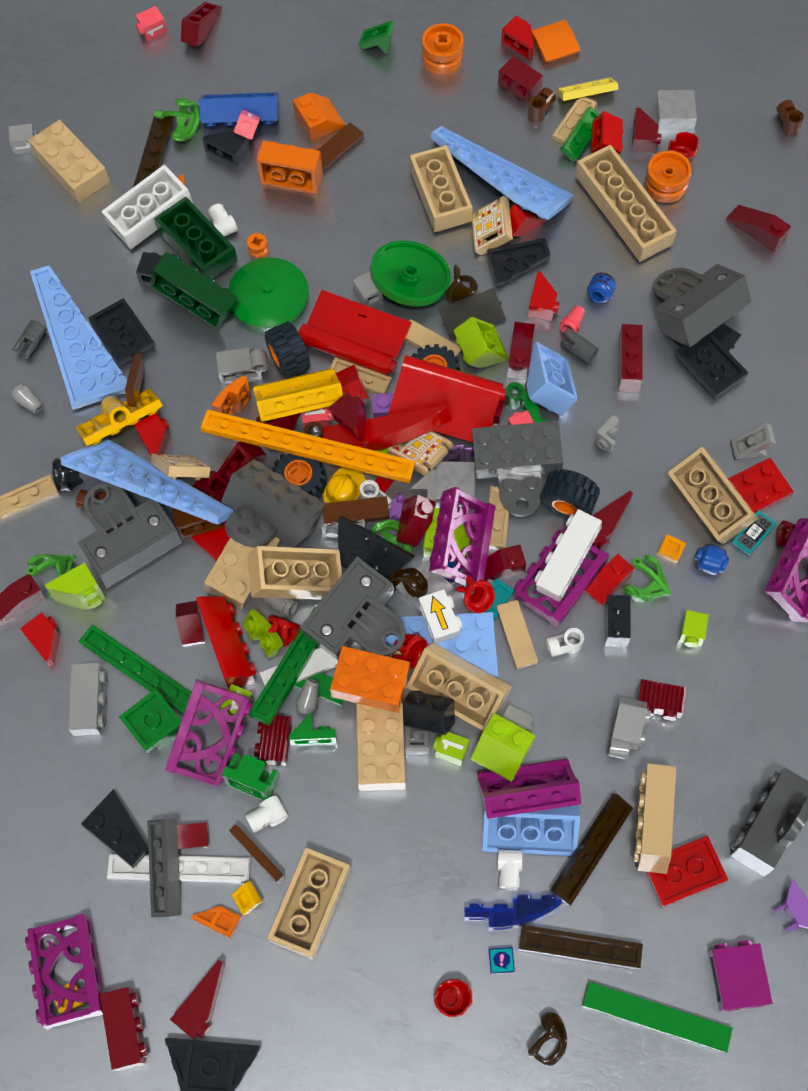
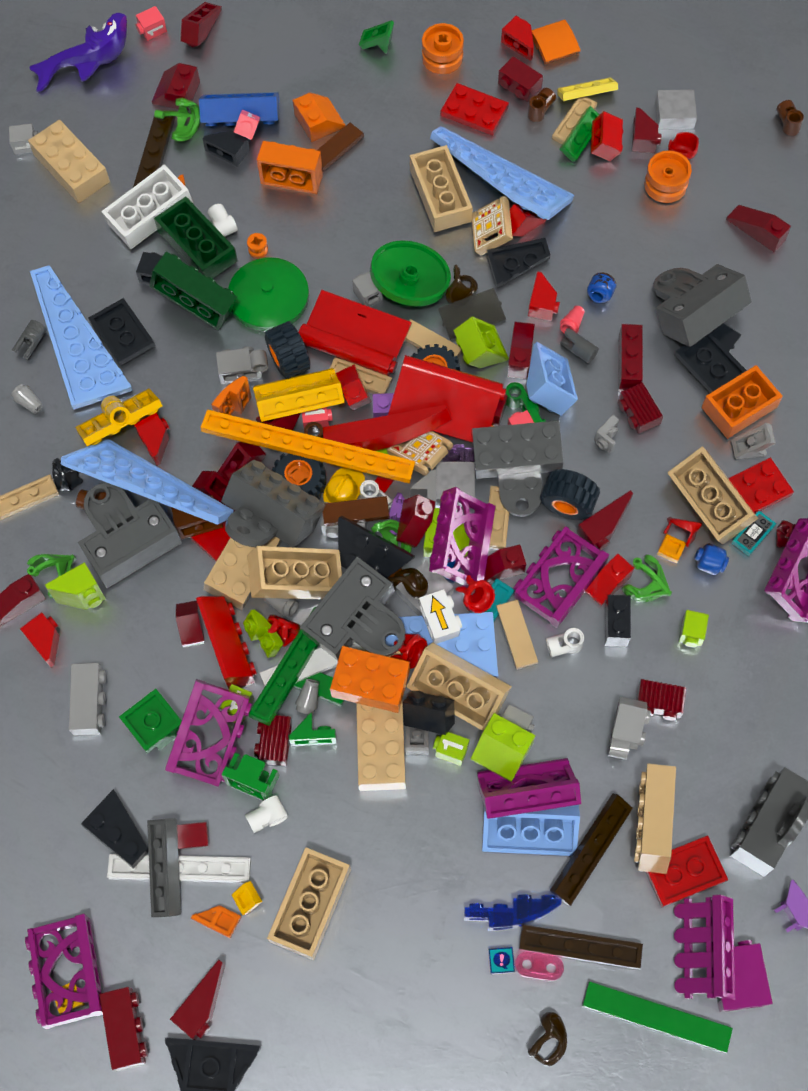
green tile [78,624,191,715] -> none
reddish brown tile [125,354,145,407] -> none
tan container [151,454,210,480] -> none
reddish brown tile [229,825,285,885] -> none
dark red slope [328,392,366,442] -> none
red hair [433,978,473,1017] -> none
white piece [497,849,522,890] -> none
white brick [534,509,602,602] -> none
tan brick [575,145,677,262] -> none
none -> dark purple piece [30,13,127,93]
none -> dark red slope [152,63,200,111]
none -> red plate [440,83,509,136]
none -> clear pink plate [515,951,564,982]
none -> dark red brick [618,382,663,434]
none -> red piece [663,517,702,547]
none -> magenta fence [674,895,735,1000]
none -> orange brick [701,365,783,439]

